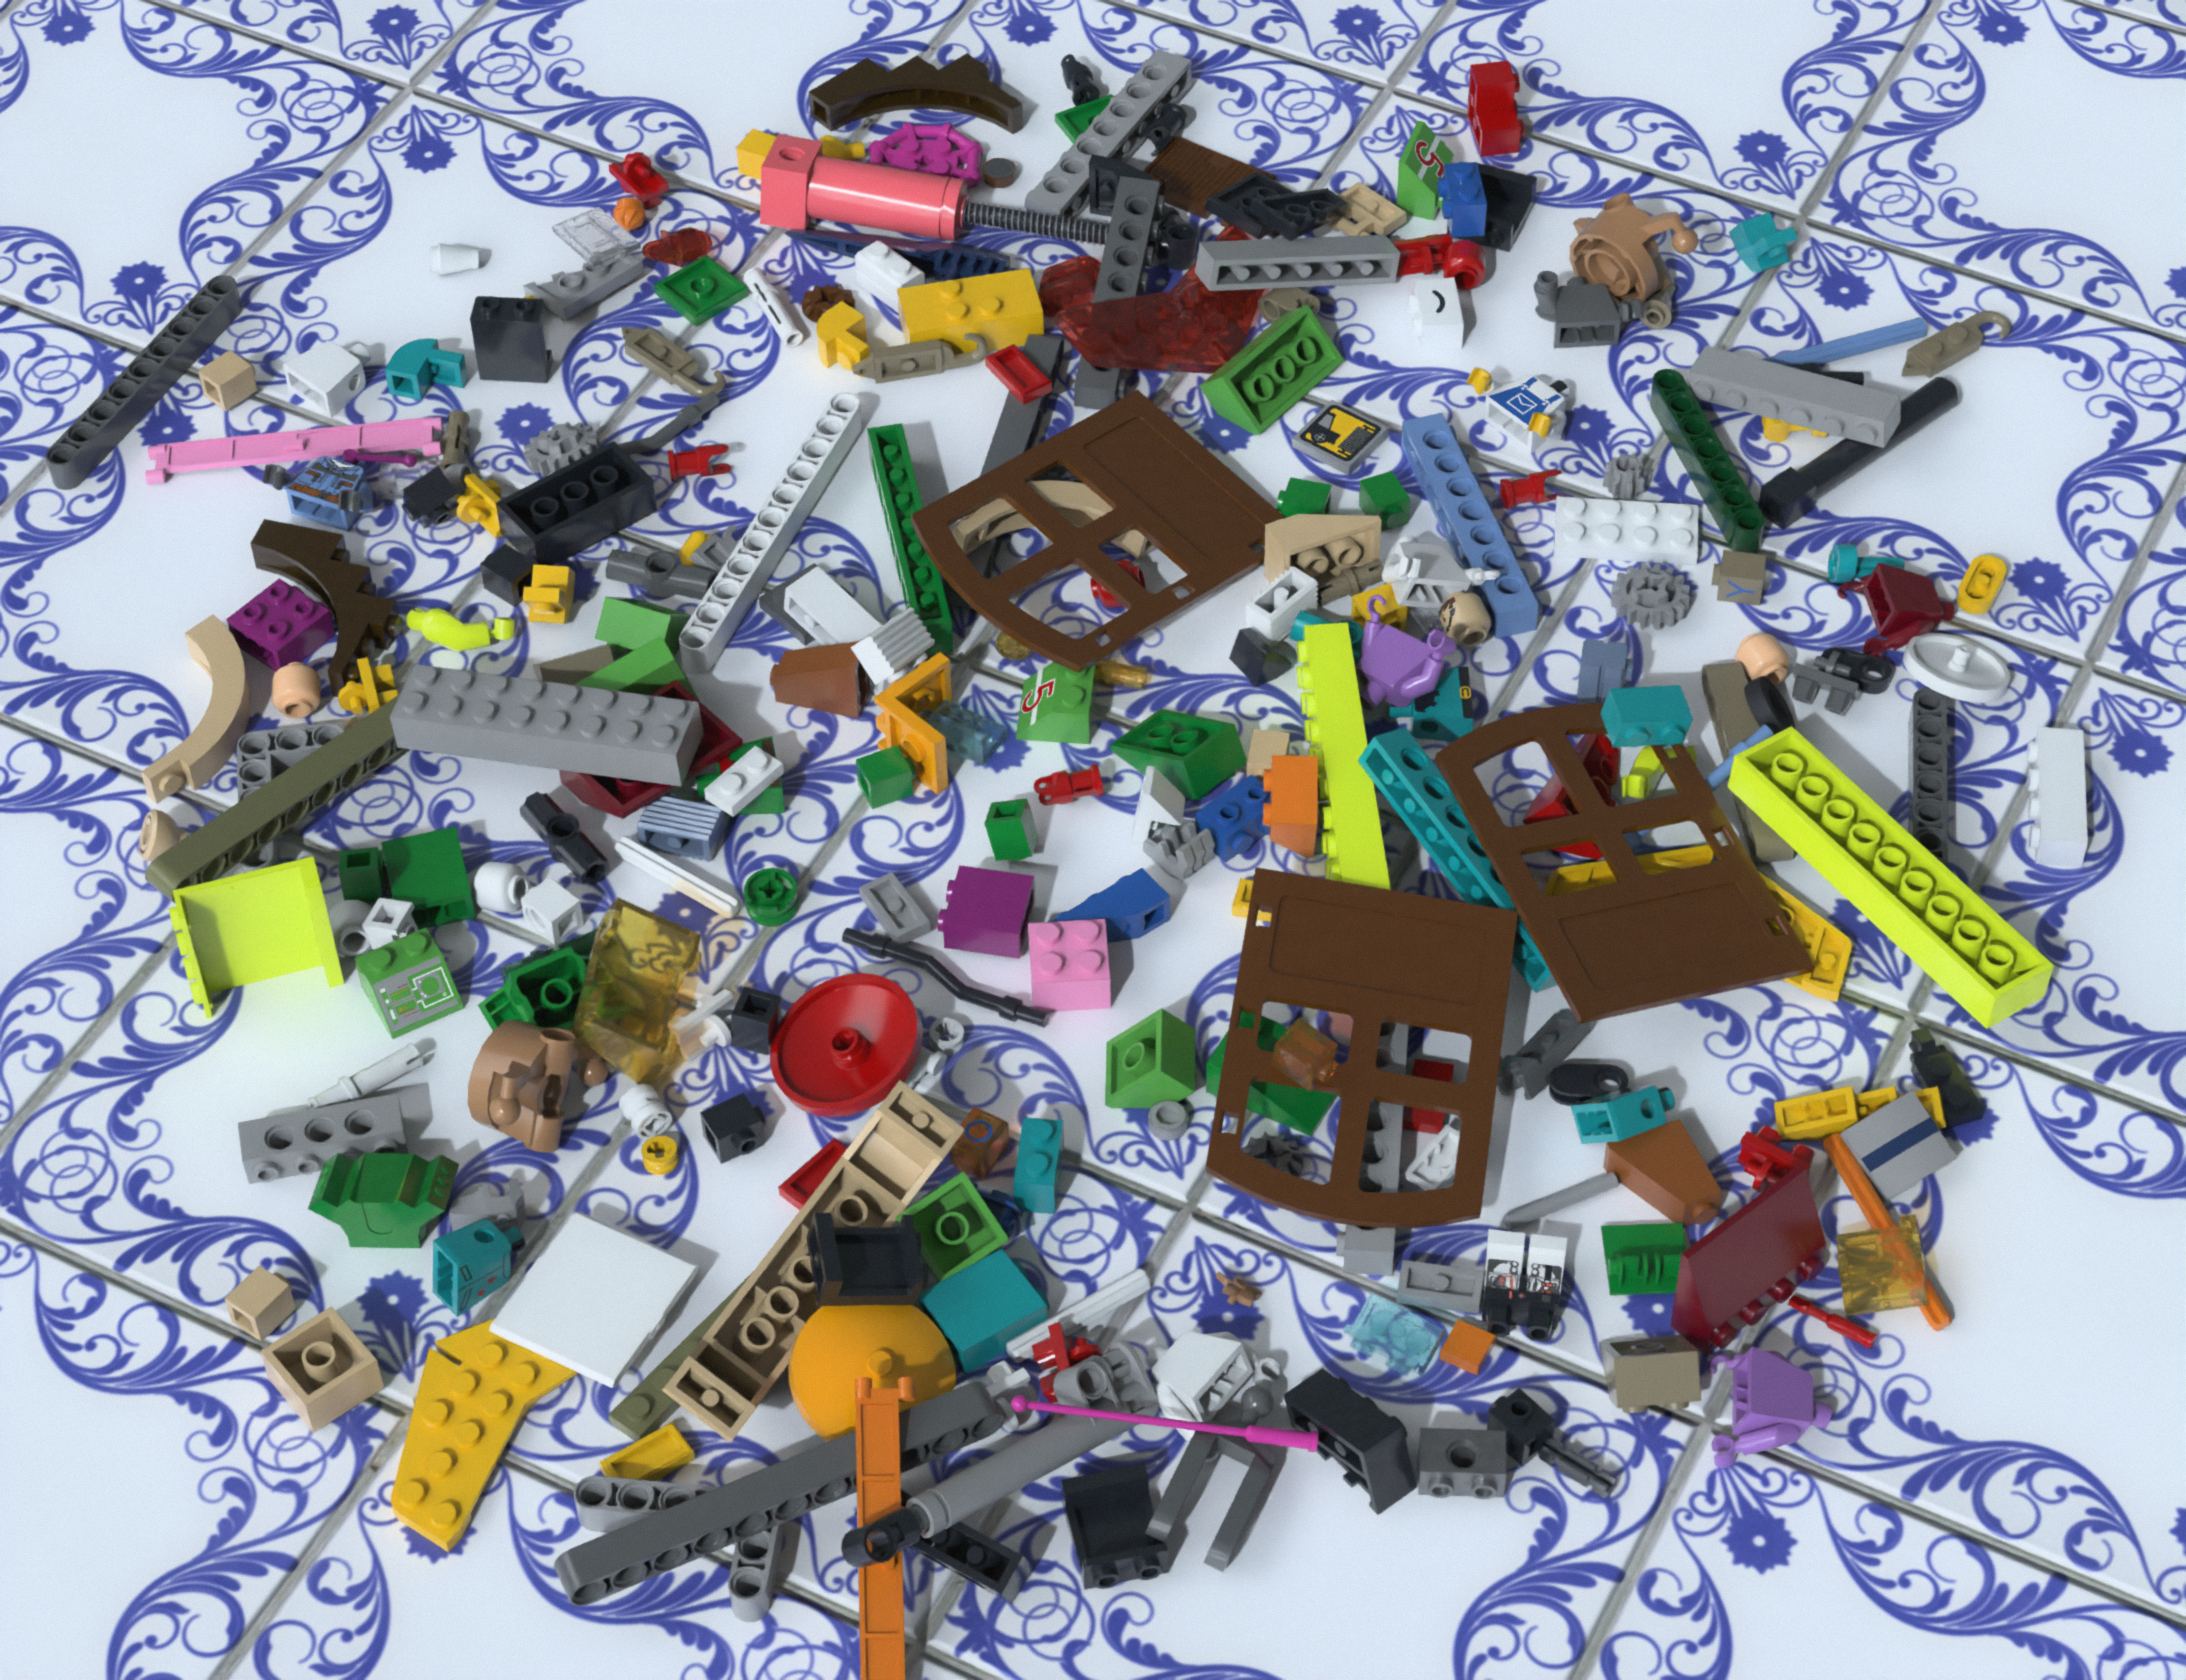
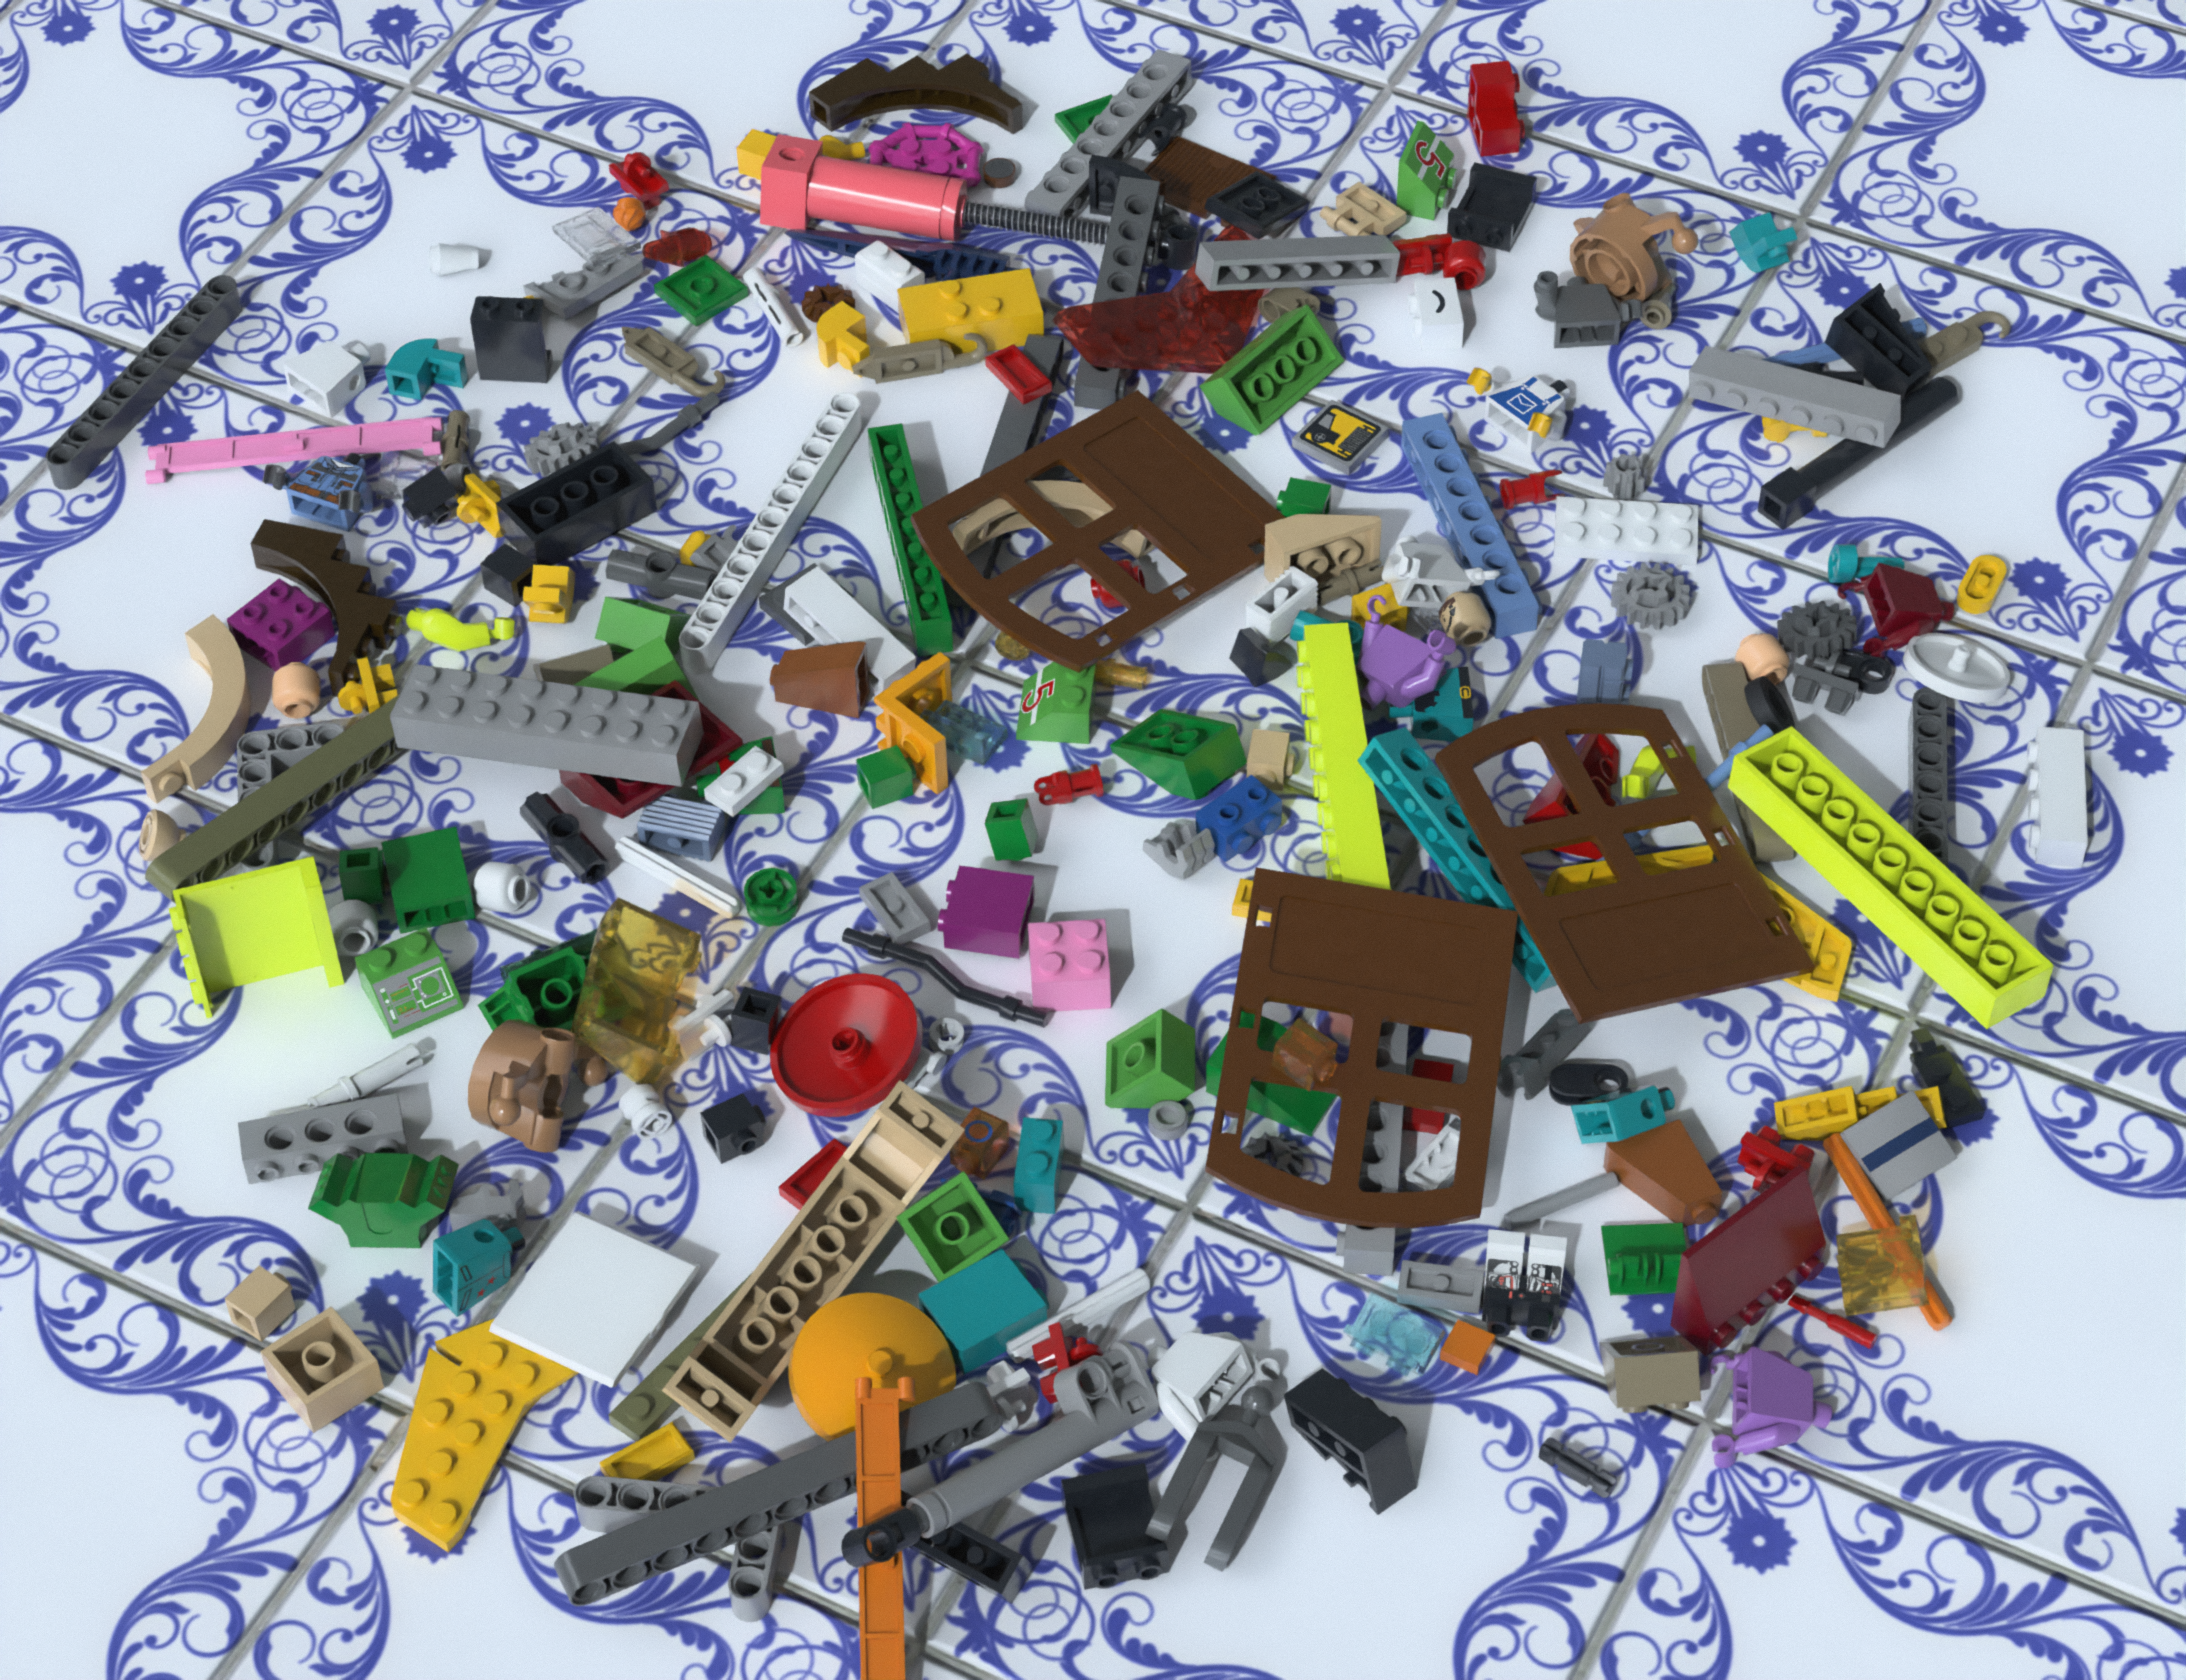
tan brick [198,350,257,412] -> none
magenta hinge [343,449,417,468] -> none
white brick [362,898,418,950] -> none
white brick [521,877,584,947] -> none
yellow bush [641,1135,679,1175] -> none
red piece [667,443,731,481] -> none
black panel [806,1213,928,1306] -> none
white brick [850,607,935,685] -> none
dark pink piece [1011,1395,1318,1452] -> none
clear red brick [1037,255,1101,318] -> none
blue slope [1050,868,1170,943] -> none
black piece [1061,54,1100,106] -> none
white slope [1131,765,1185,844] -> none
medium nougat plant [1215,1271,1262,1307] -> none
black wing [1249,188,1348,241] -> none
orange slope [1263,755,1318,858] -> none
green brick [1359,471,1410,531] -> none
flat silver brick [1418,1428,1506,1499] -> none
blue brick [1437,162,1487,238] -> none
black brick [1487,1388,1555,1467] -> none
teal brick [1600,685,1693,748] -> none
dark green beam [1650,369,1765,554] -> none
dark tan brick [1711,550,1767,606] -> none
none -> dark grey gear [1777,601,1857,660]
none -> black wedge [1825,283,1932,400]

